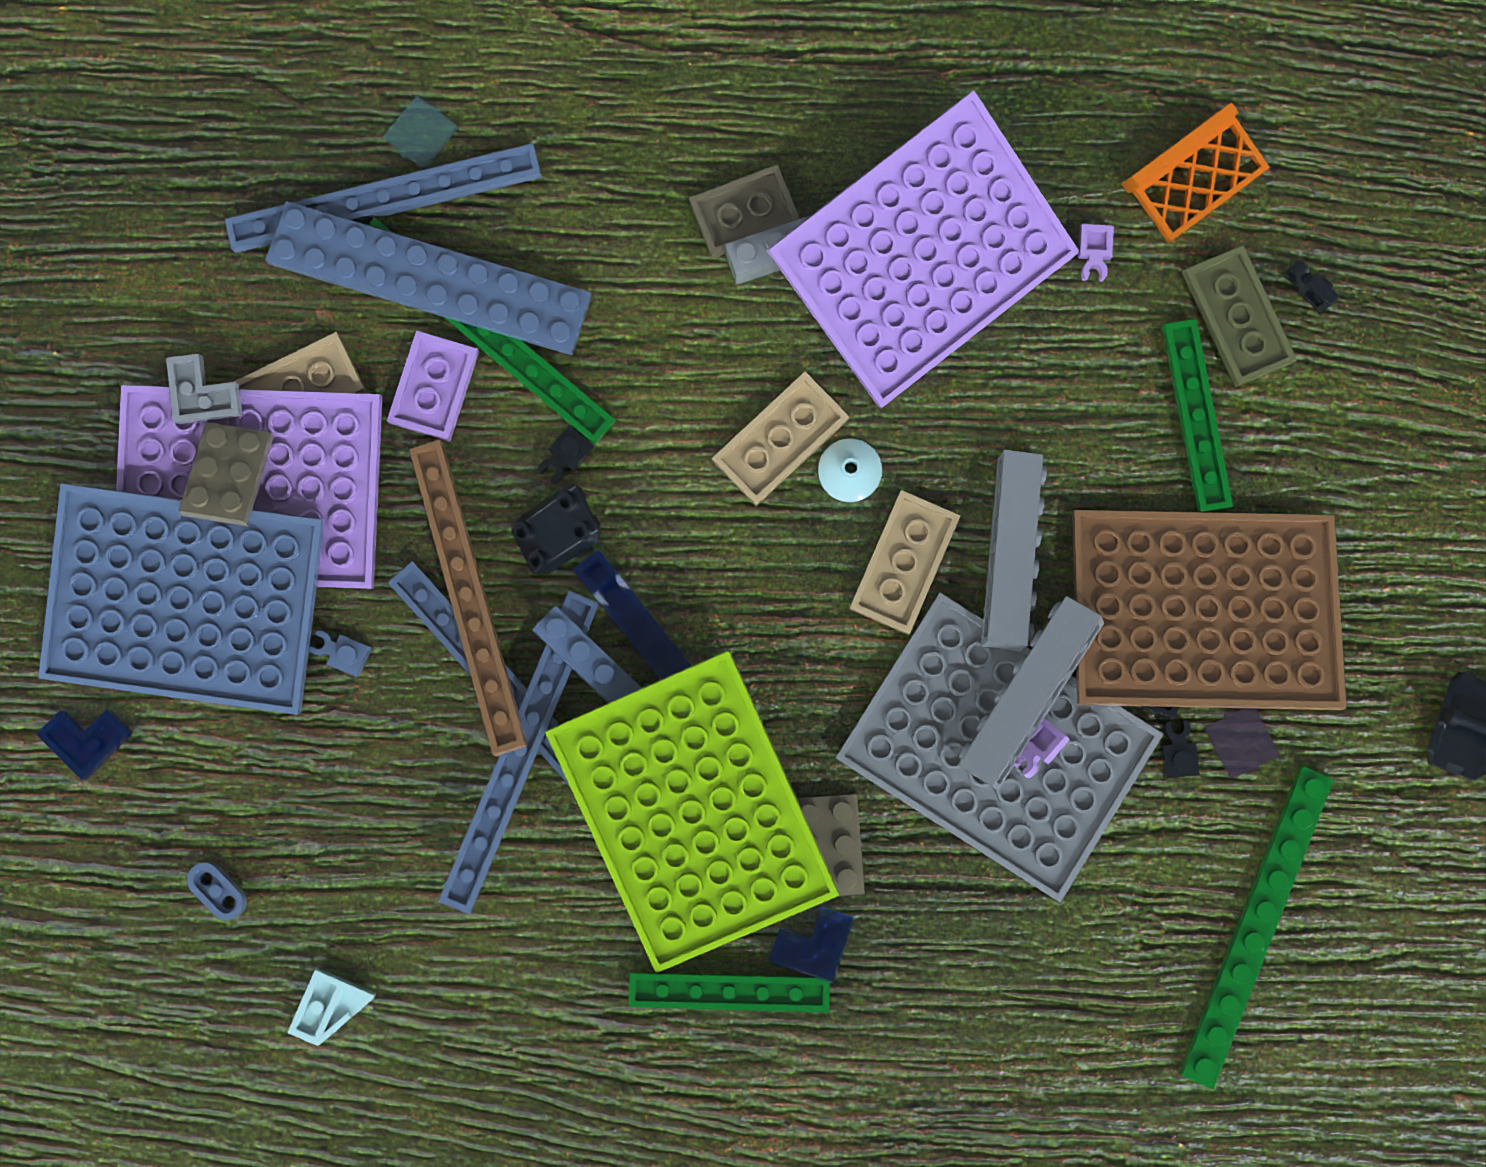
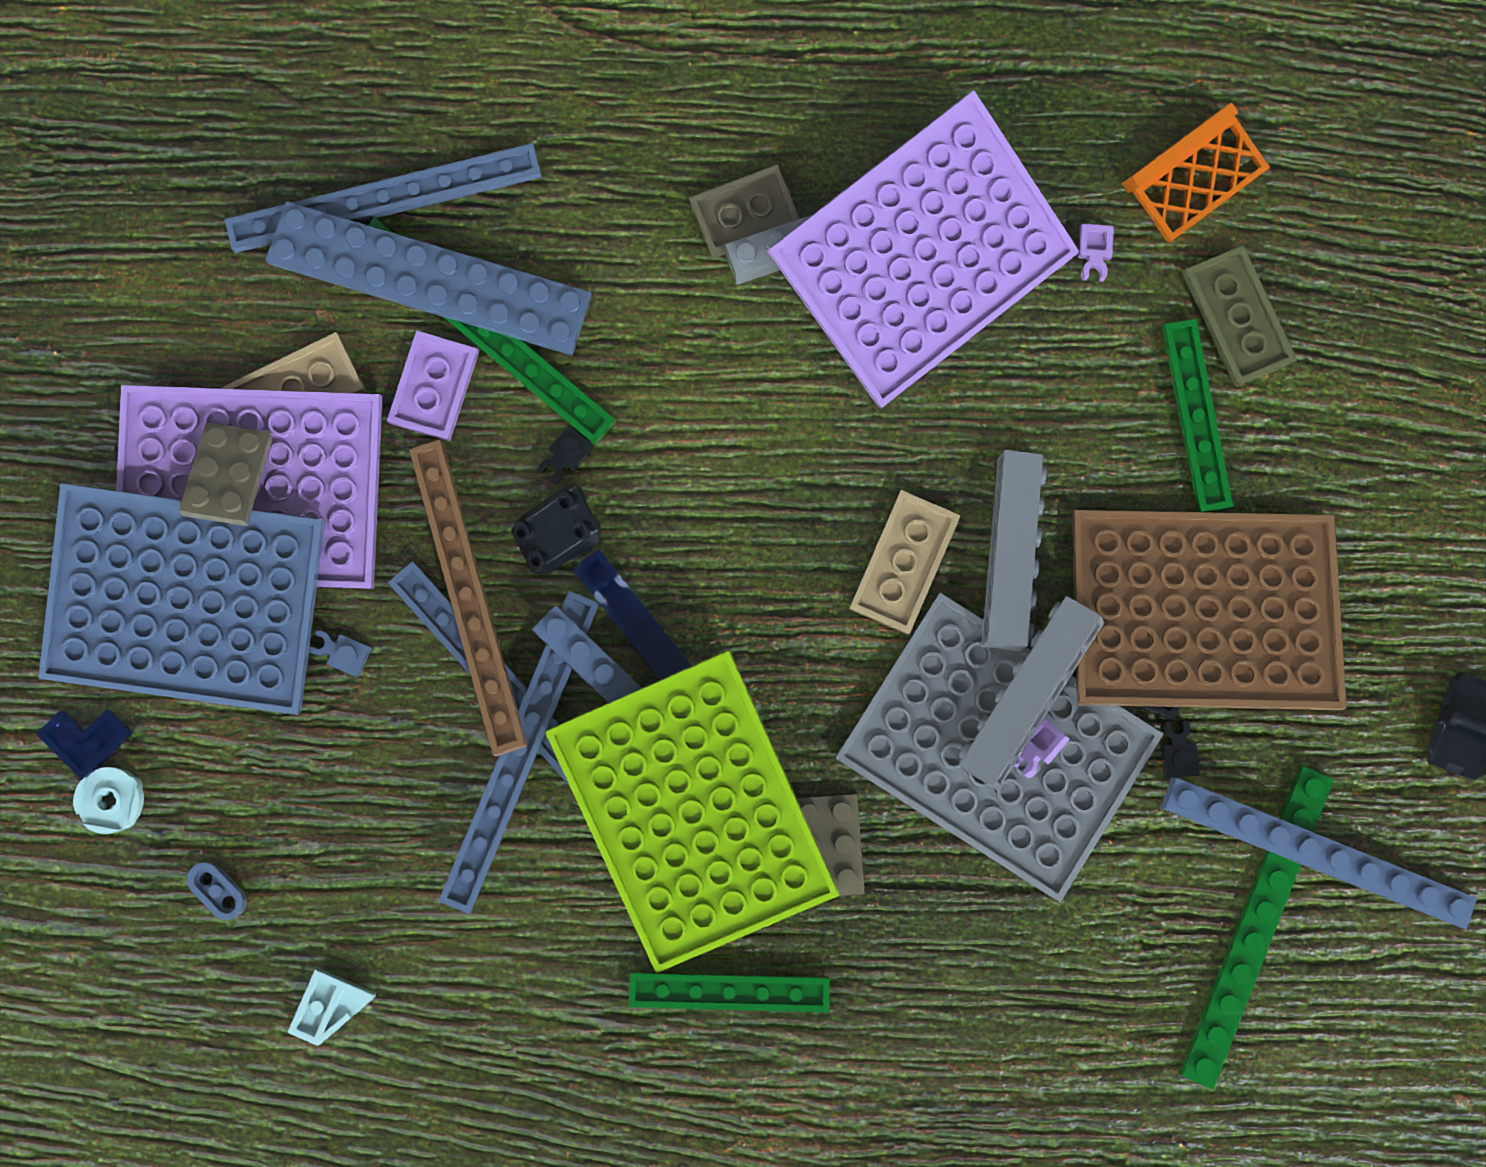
light grey plate [166,354,243,424] -> none
clear light blue piece [383,96,458,170] -> none
tan plate [712,371,849,506] -> none
clear blue plate [769,907,854,984] -> none
light aqua dish [818,439,882,502] -> none
clear purple piece [1204,708,1280,779] -> none
black plate [1283,260,1340,314] -> none
none -> light aqua plate [73,767,144,834]
none -> sand blue plate [1160,777,1477,930]

